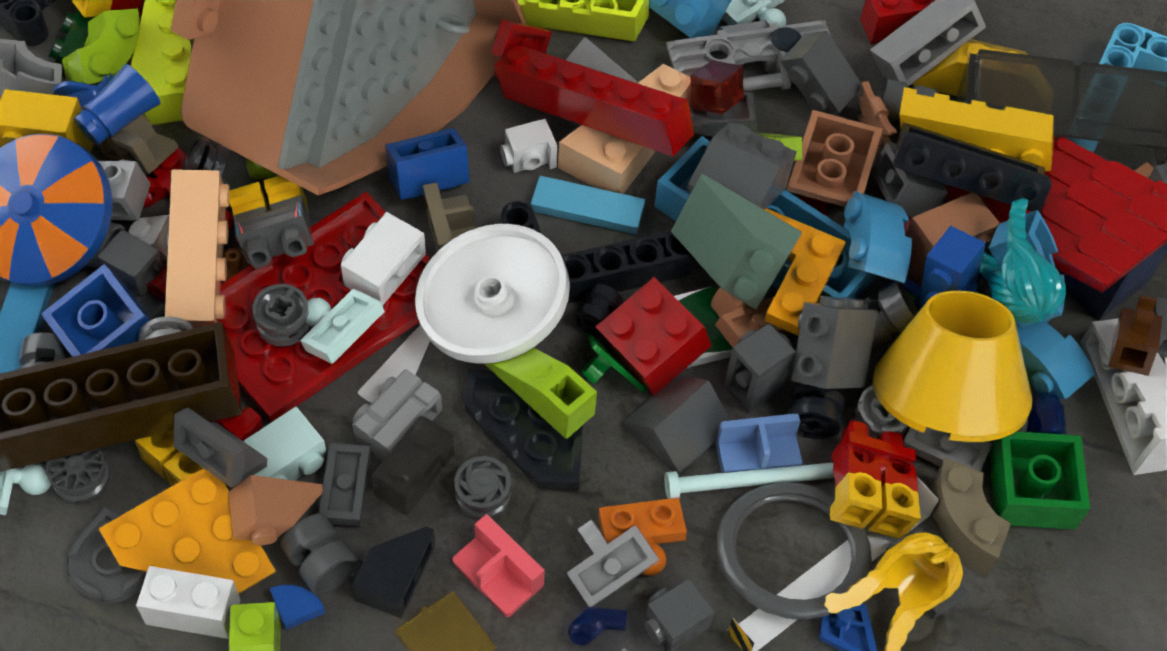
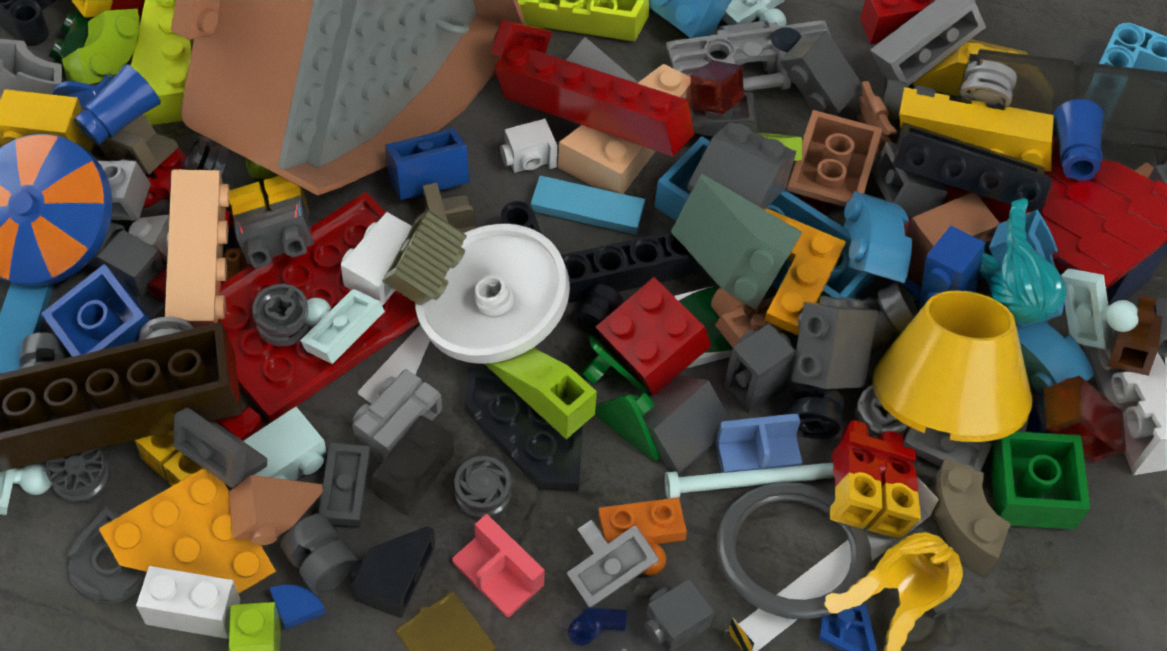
none -> olive brick [382,210,467,305]
none -> green piece [595,392,660,462]
none -> light grey wheel [960,60,1017,110]
none -> clear red brick [1044,376,1126,463]
none -> blue plant [1053,99,1104,181]
none -> light aqua plate [1061,268,1138,349]

